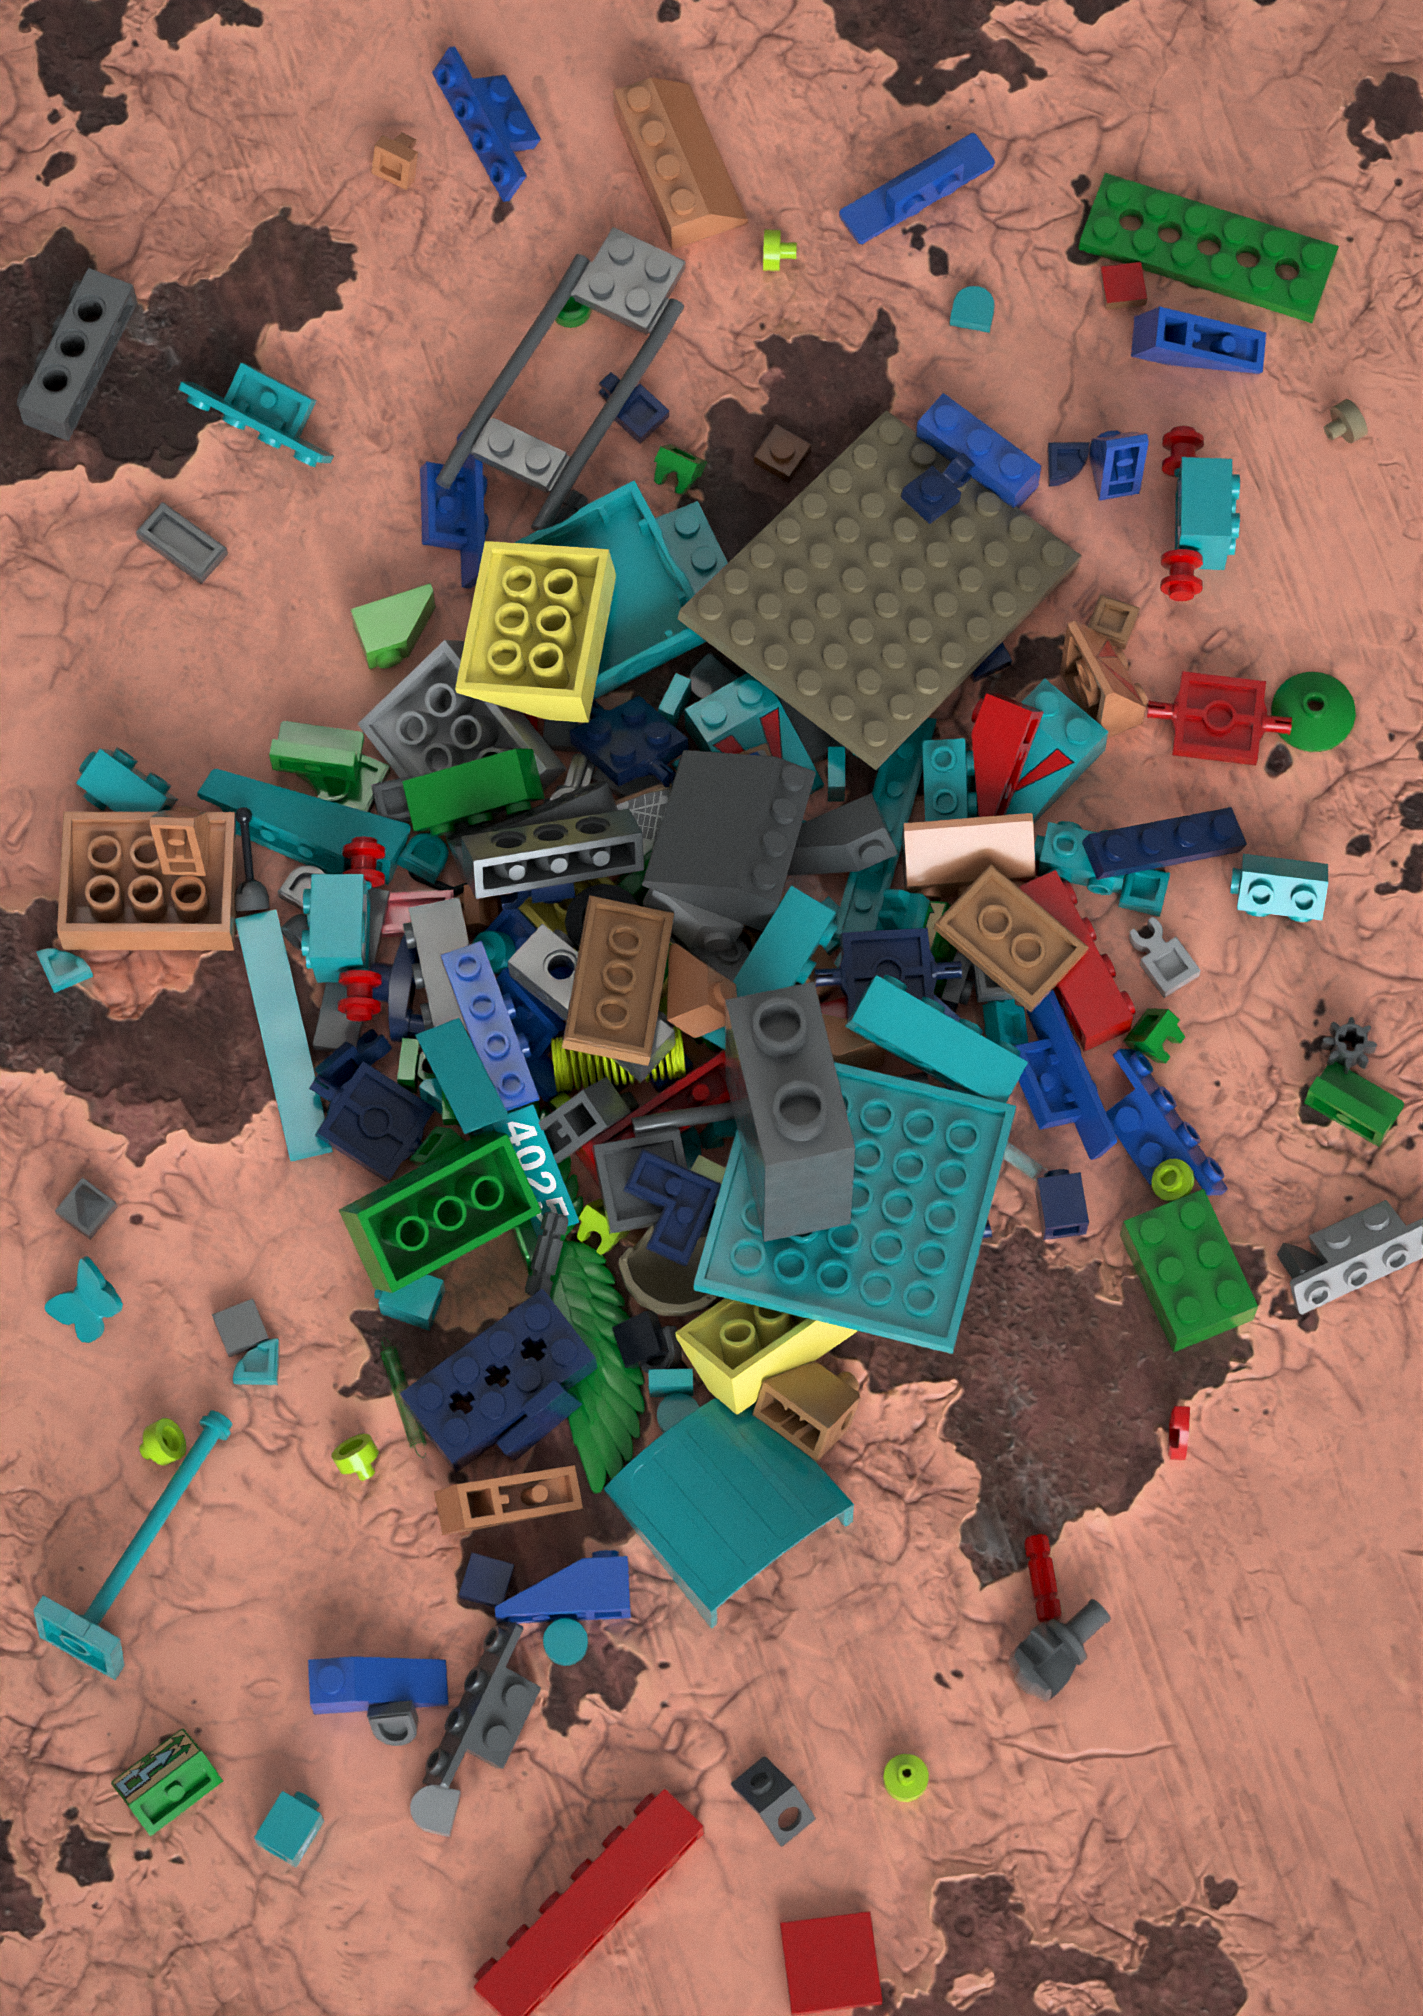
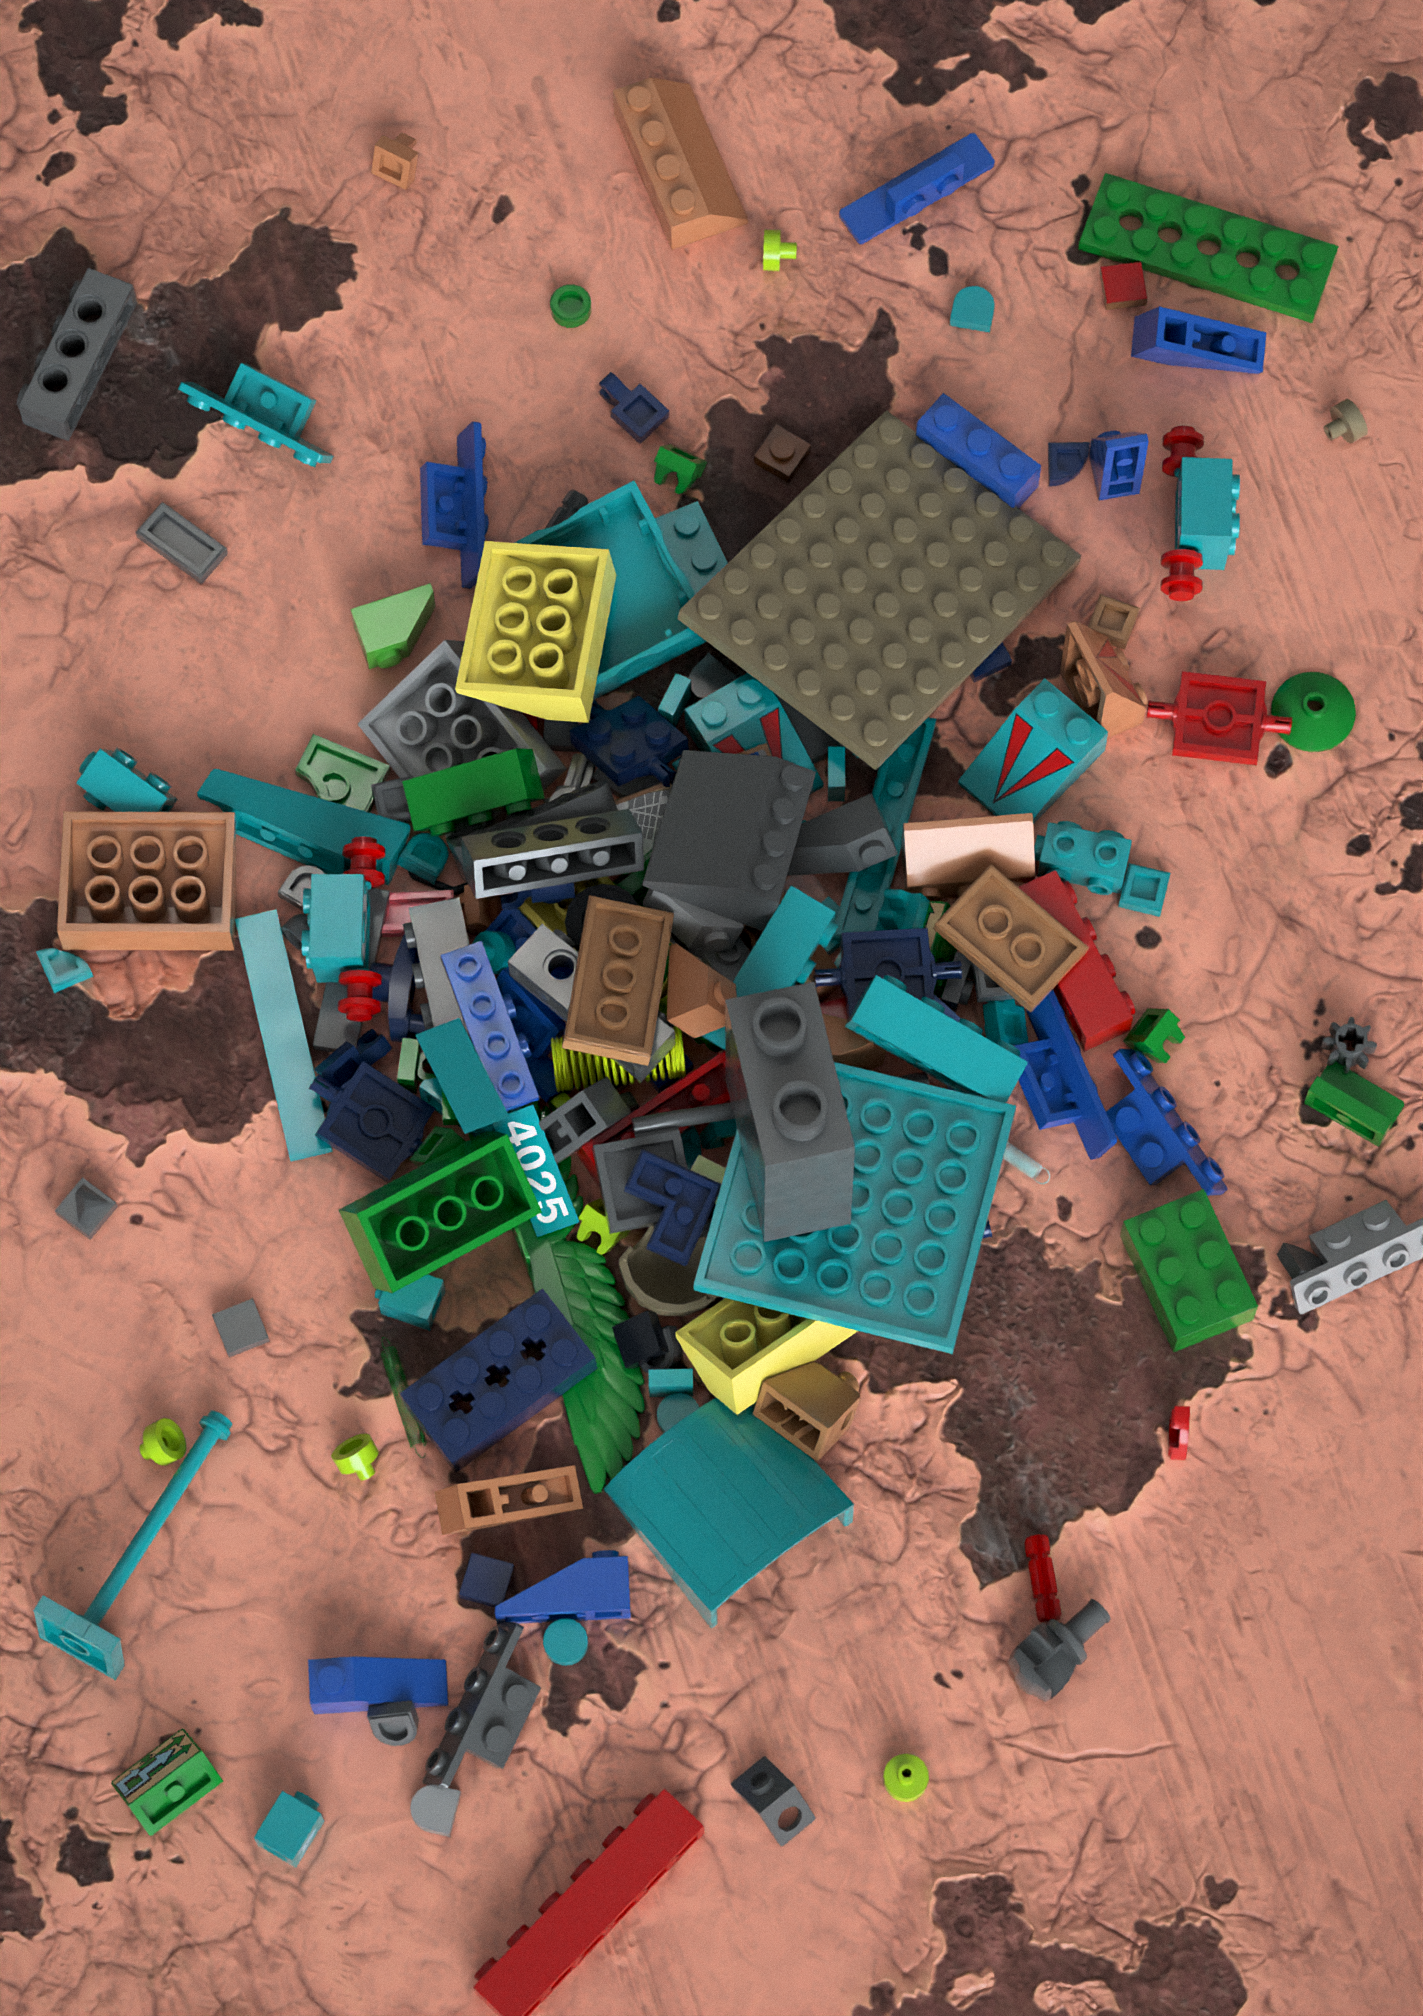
teal animal [44,1256,123,1343] -> none
nougat slope [150,806,210,876] -> none
teal tile [233,1338,280,1385] -> none
hinge [235,807,270,911] -> none
panel [269,721,364,782] -> none
blue bracket [432,46,541,202] -> none
dark grey plate [435,227,686,531] -> none
dark blue tile [496,1379,582,1461] -> none
dark grey axle [525,1212,569,1296] -> none
red tile [780,1911,883,2016] -> none
dark blue plate [901,453,975,524] -> none
teal brick [923,738,979,822] -> none
red slope [971,693,1044,817] -> none
dark blue brick [1035,1169,1089,1240] -> none
dark blue plate [1082,807,1247,880] -> none
light grey plate [1129,917,1201,998] -> none
lime plate [1151,1159,1195,1202] -> none
brick [1230,853,1329,922] -> none

